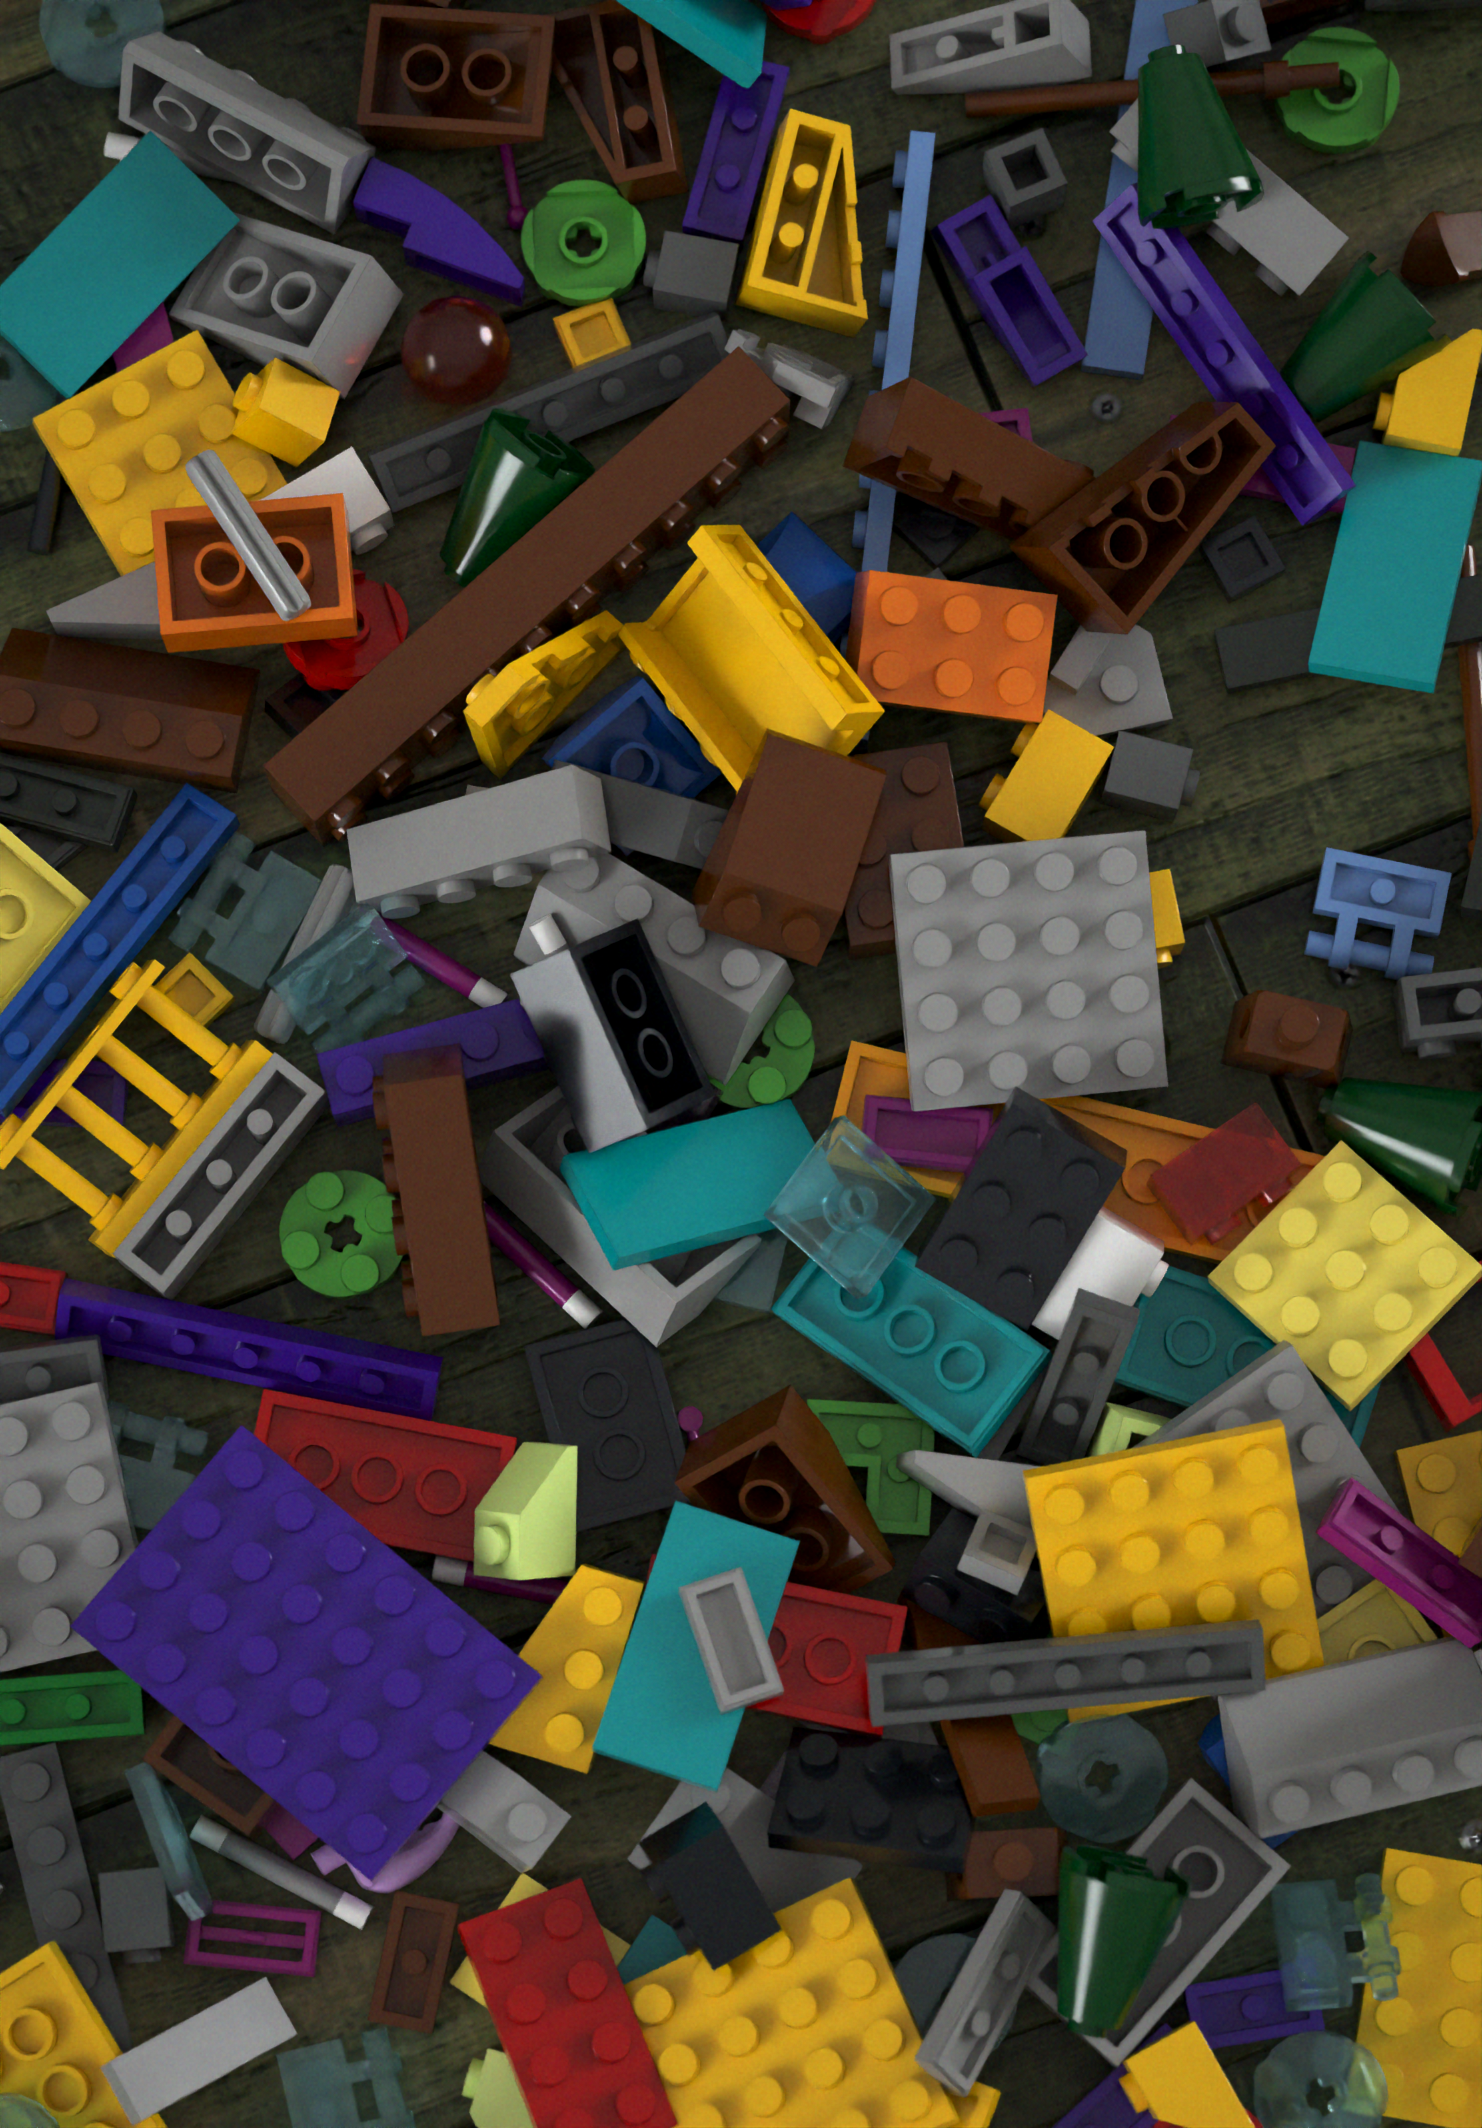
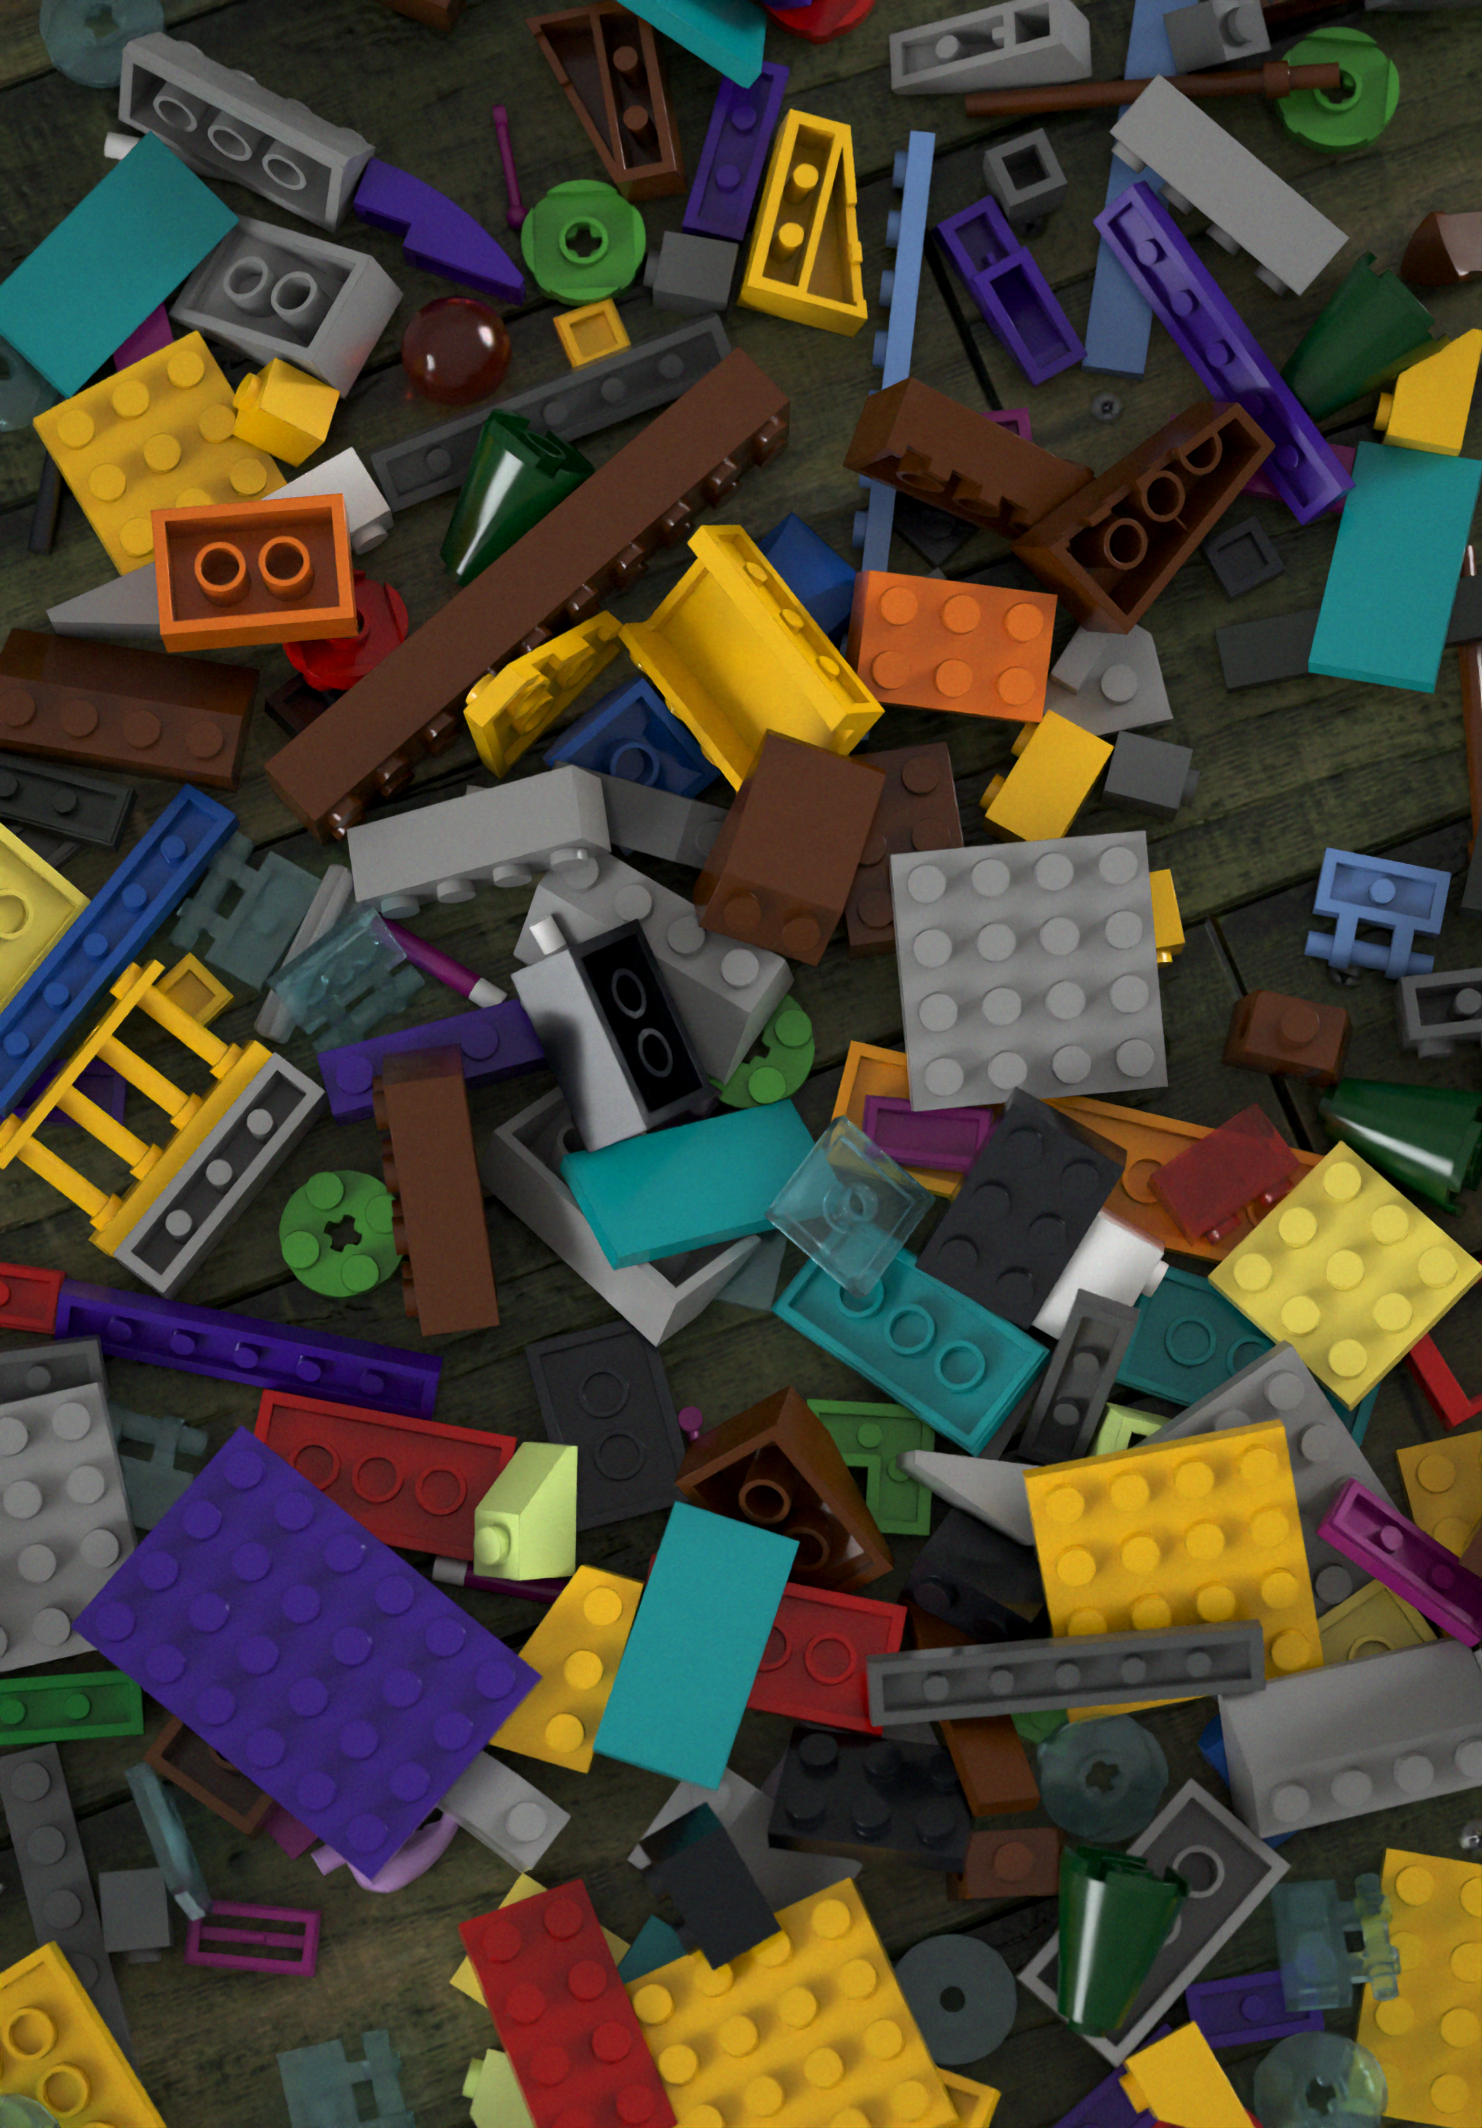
light grey tile [101,1977,297,2126] -> none
light grey axle [185,449,311,621] -> none
light grey bar [190,1815,374,1930] -> none
reddish brown slope [356,4,557,151] -> none
reddish brown plate [368,1890,461,2034] -> none
magenta bar [484,1201,603,1329] -> none
light grey tile [679,1567,784,1715] -> none
light grey plate [724,328,855,429] -> none
light grey tile [914,1888,1056,2098] -> none
light grey plate [957,1508,1036,1595] -> none
dark green cone [1137,45,1264,229] -> none

